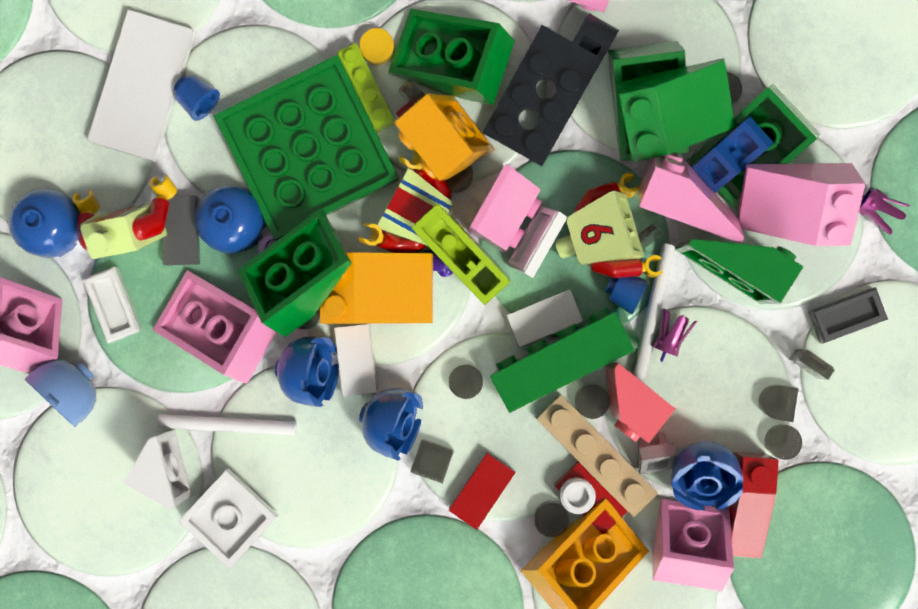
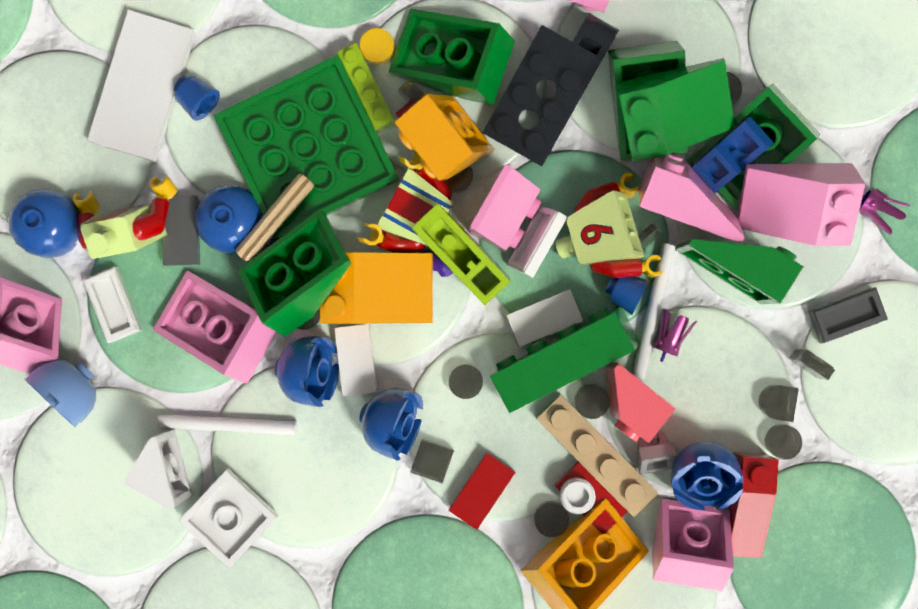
none -> tan axle [235,173,314,262]

